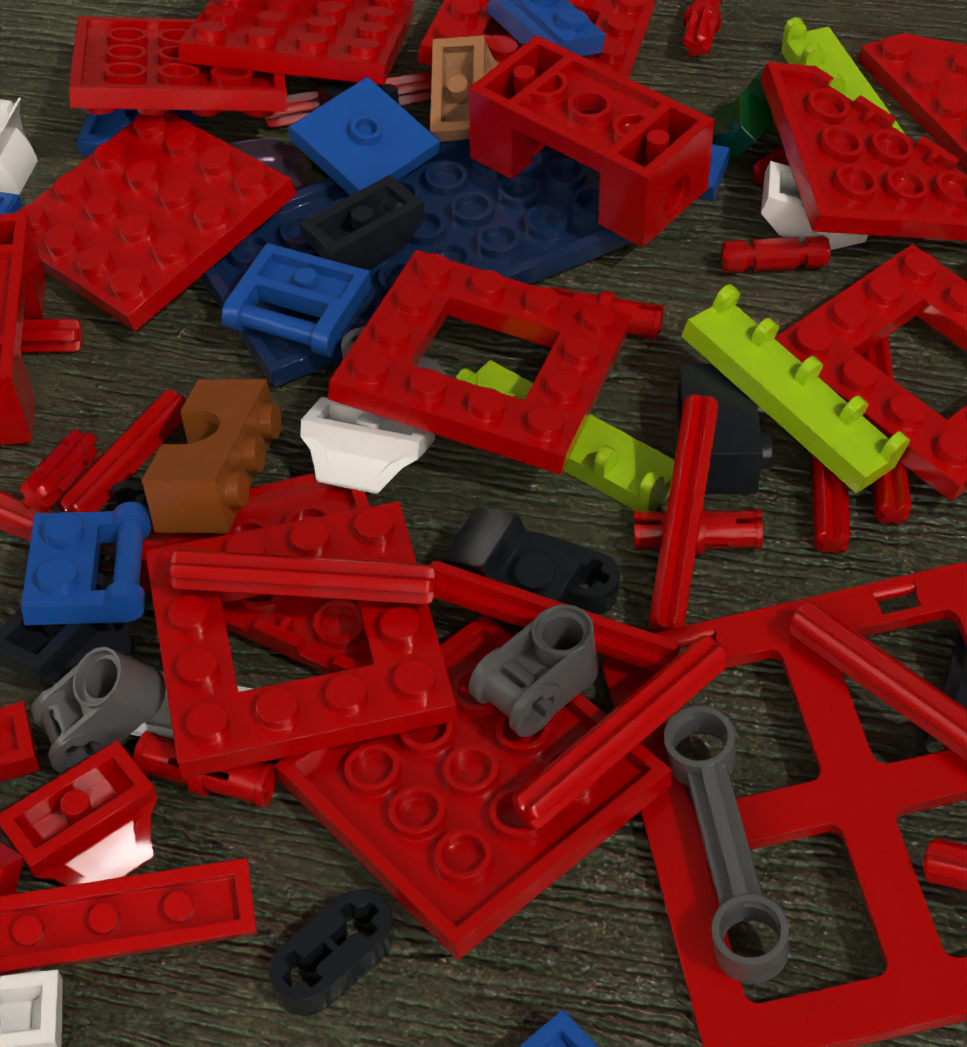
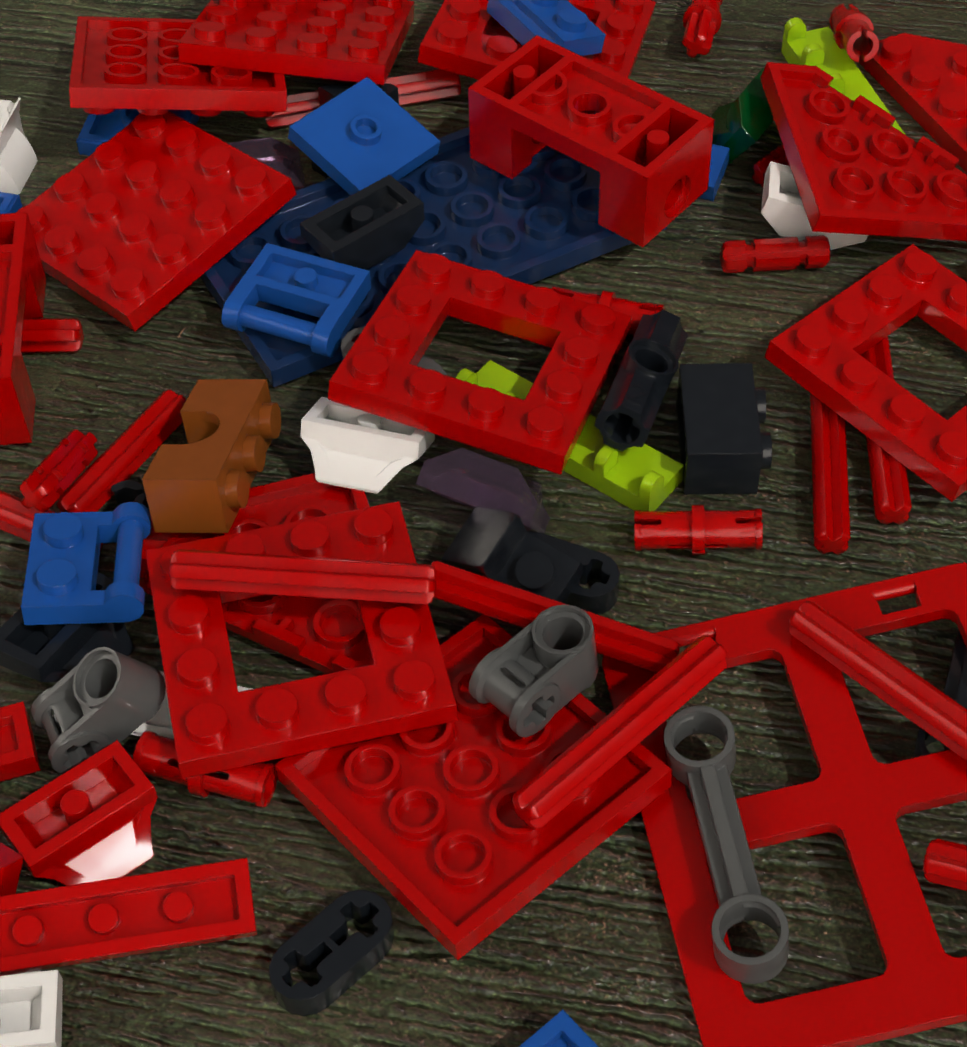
medium nougat slope [430,35,499,142] -> none
red axle [649,394,718,632] -> none
lime hinge [681,284,910,494] -> none
none -> clear purple slope [416,448,550,533]
none -> black piece [594,309,688,452]
none -> red pin [829,3,879,62]

